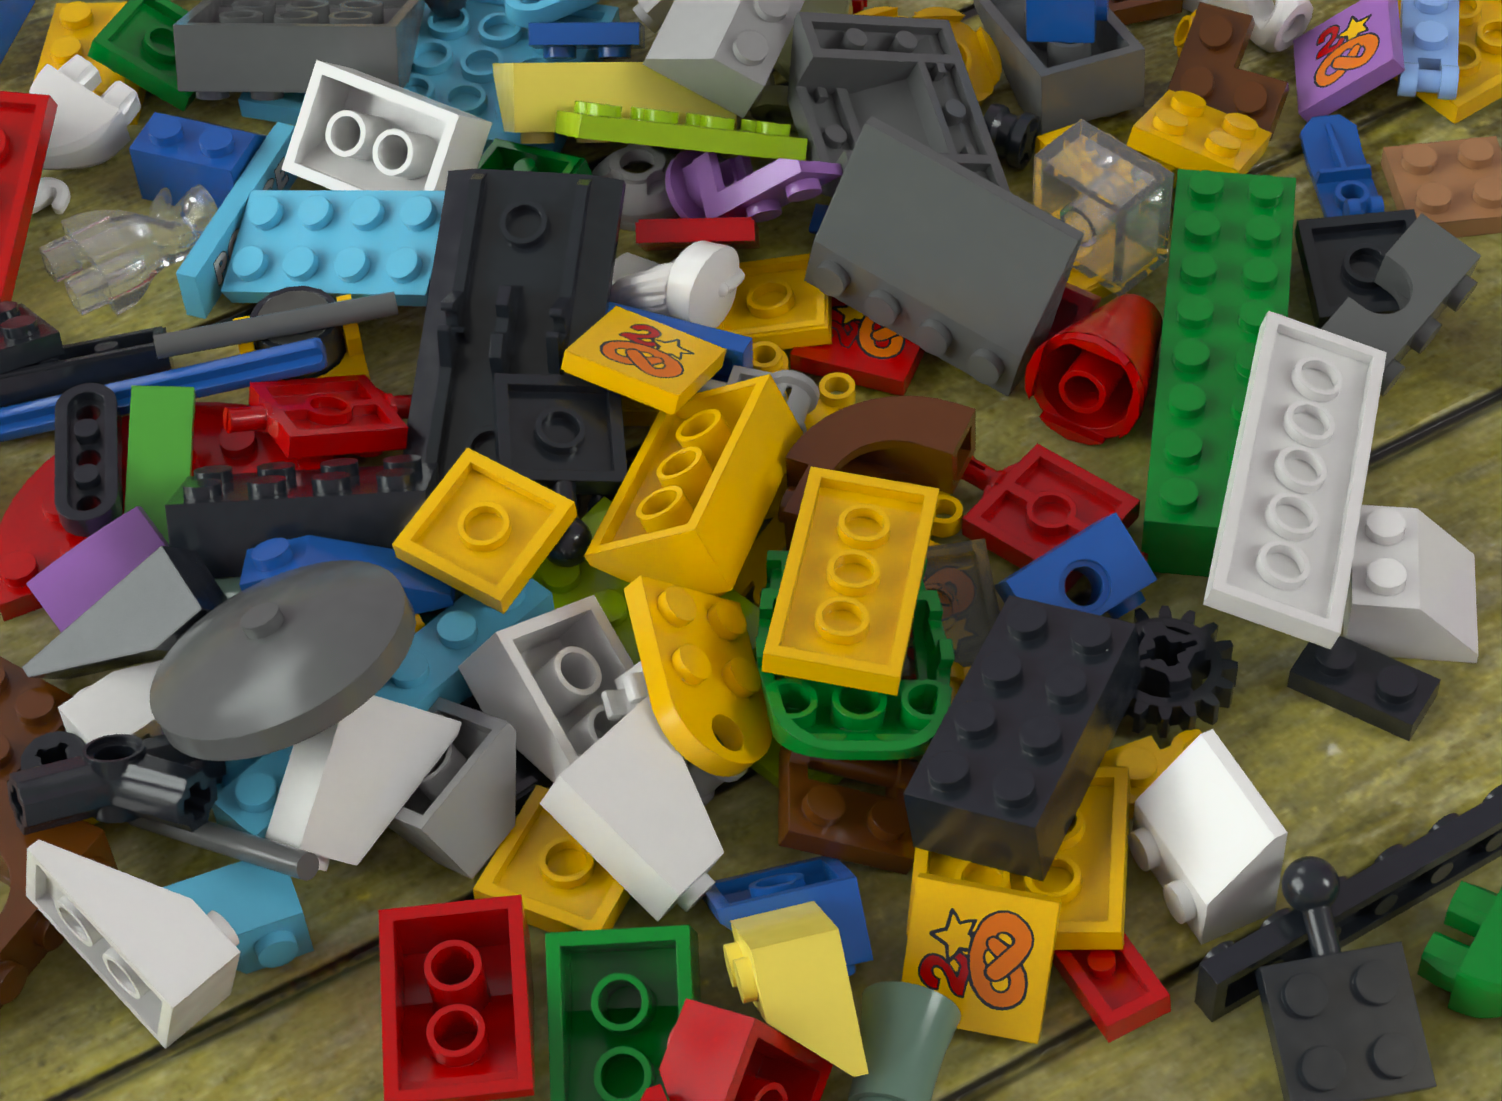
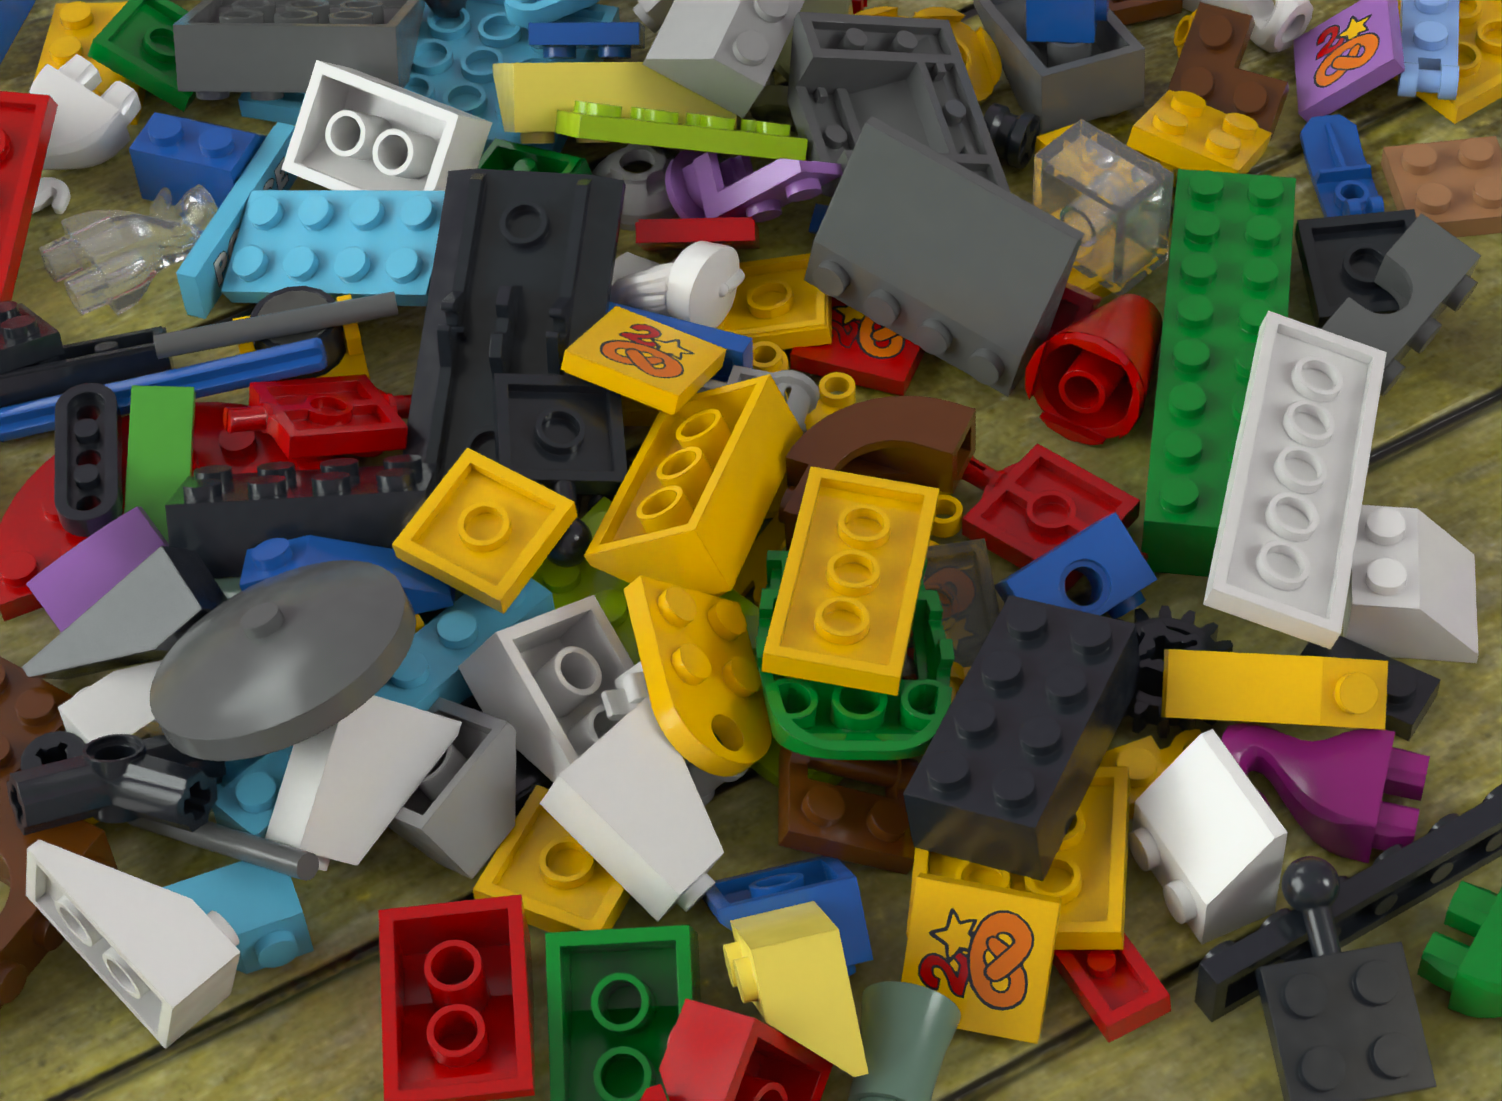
none -> yellow slope [1161,649,1388,730]
none -> magenta hips [1221,723,1430,864]

